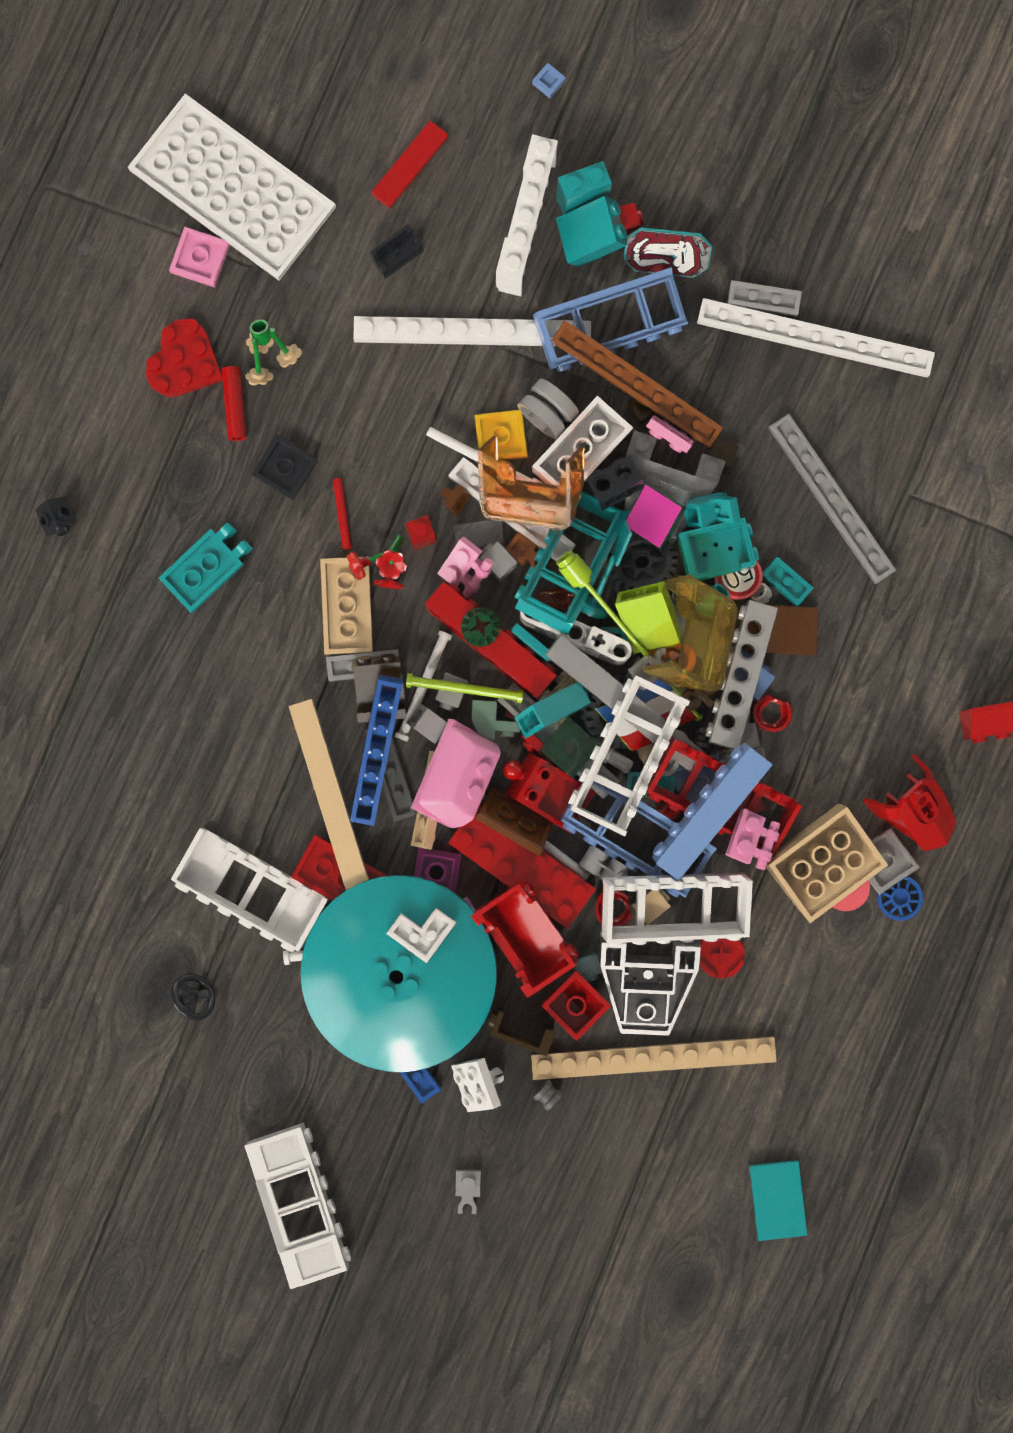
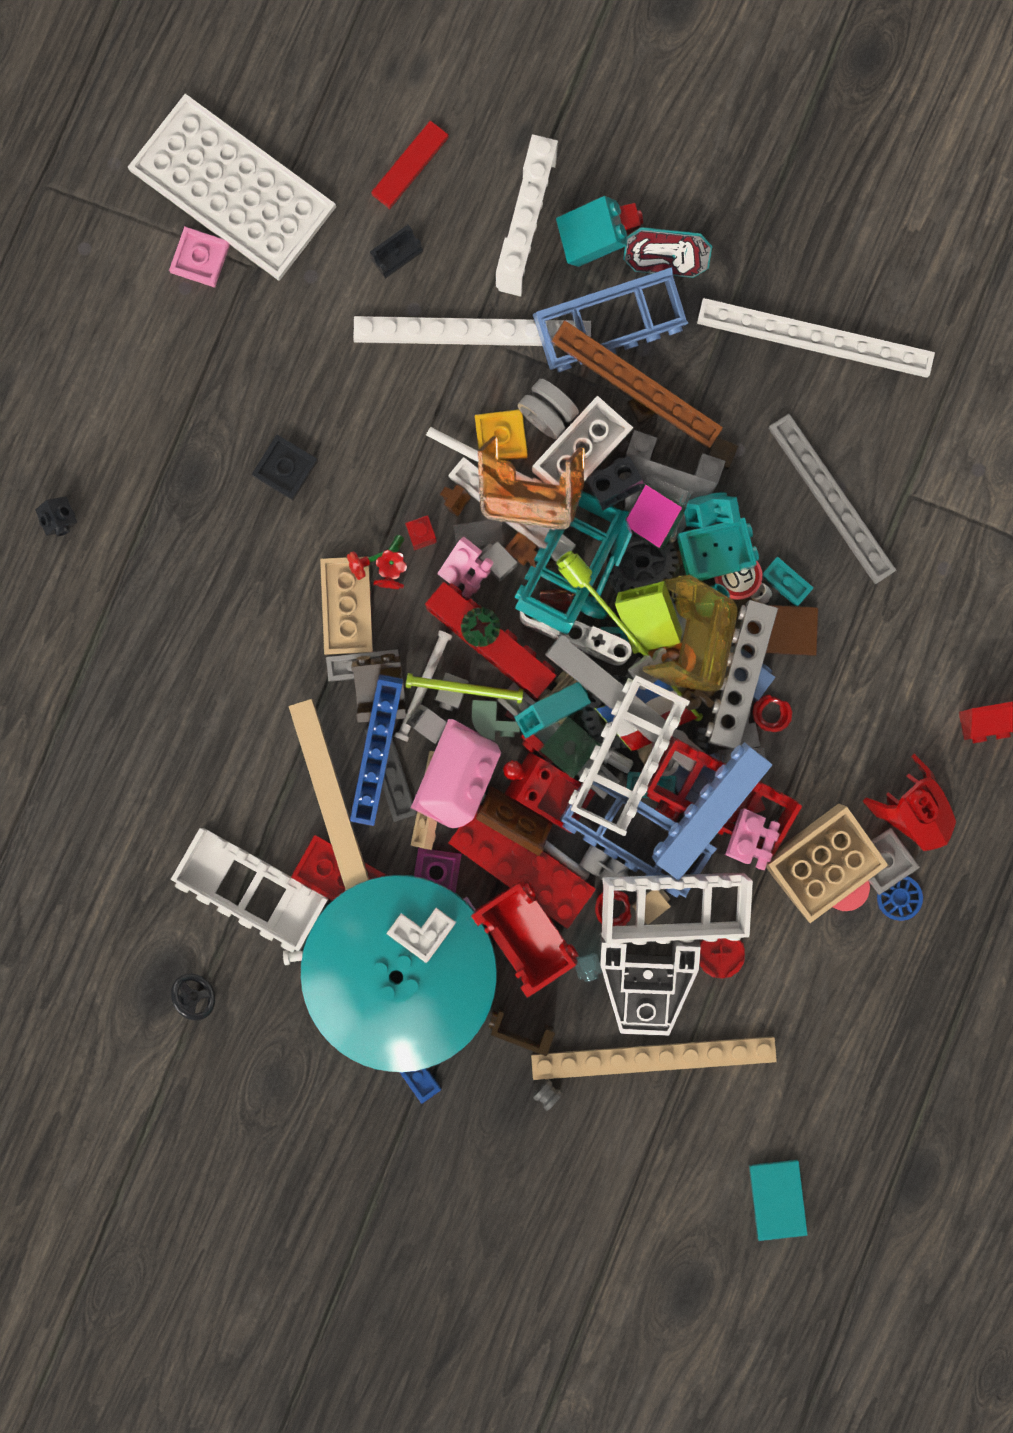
red plate [146,319,222,397] -> none
teal tile [159,522,253,613] -> none
red piece [221,366,247,441] -> none
plant [245,319,302,385] -> none
white window [245,1123,352,1289] -> none
red bar [333,478,352,550] -> none
white plate [452,1058,504,1112] -> none
light grey plate [455,1169,481,1214] -> none
teal tile [511,623,552,664] -> none
medium blue tile [532,63,566,99] -> none
red slope [541,971,611,1041] -> none
teal brick [556,161,612,215] -> none
bright pink plate [646,415,694,453] -> none
light grey plate [727,280,802,317] -> none

